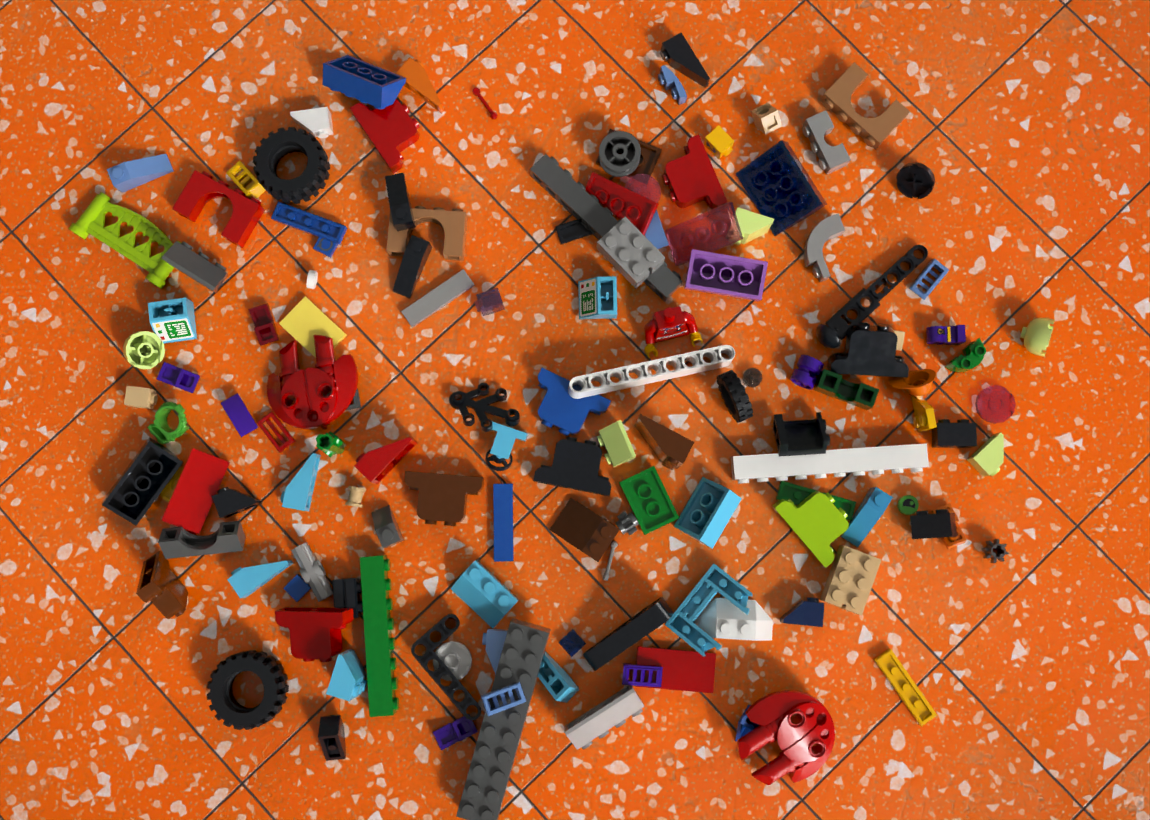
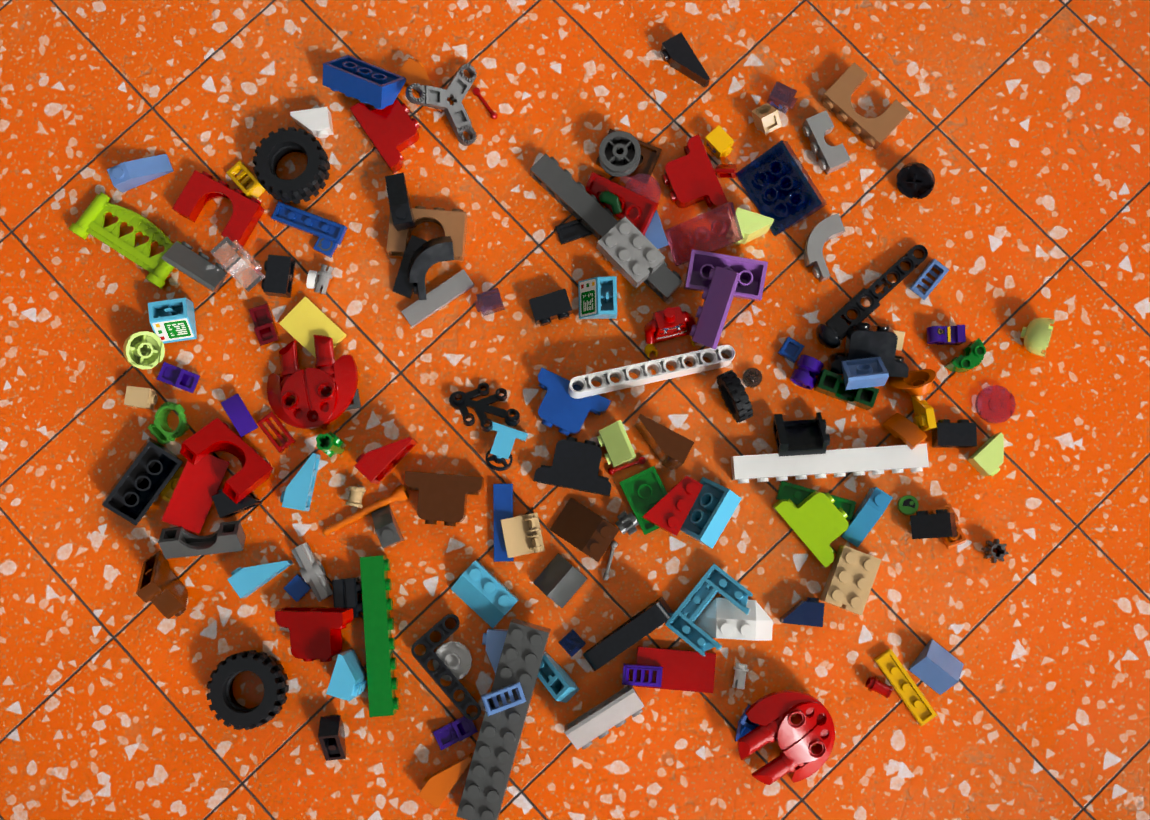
medium blue slope [658,65,687,105] -> none
none -> red arch [180,418,273,504]
none -> clear brick [210,237,266,292]
none -> black brick [262,255,296,298]
none -> light grey pin [314,264,333,295]
none -> orange piece [322,484,409,535]
none -> dark grey piece [406,64,477,146]
none -> black arch [408,236,454,300]
none -> orange slope [418,753,473,809]
none -> tan hinge [500,512,545,558]
none -> black brick [529,289,572,326]
none -> dark grey slope [533,553,588,608]
none -> dark green arm [598,191,622,215]
none -> red hinge [608,457,646,475]
none -> red wing [642,476,703,536]
none -> medium lavender slope [689,266,741,349]
none -> red slope [715,164,737,178]
none -> white pin [732,663,749,689]
none -> brick [767,82,797,114]
none -> blue tile [778,336,804,363]
none -> medium blue slope [841,357,889,390]
none -> red pin [865,676,893,698]
none -> orange slope [883,413,927,450]
none -> medium blue slope [908,639,964,695]

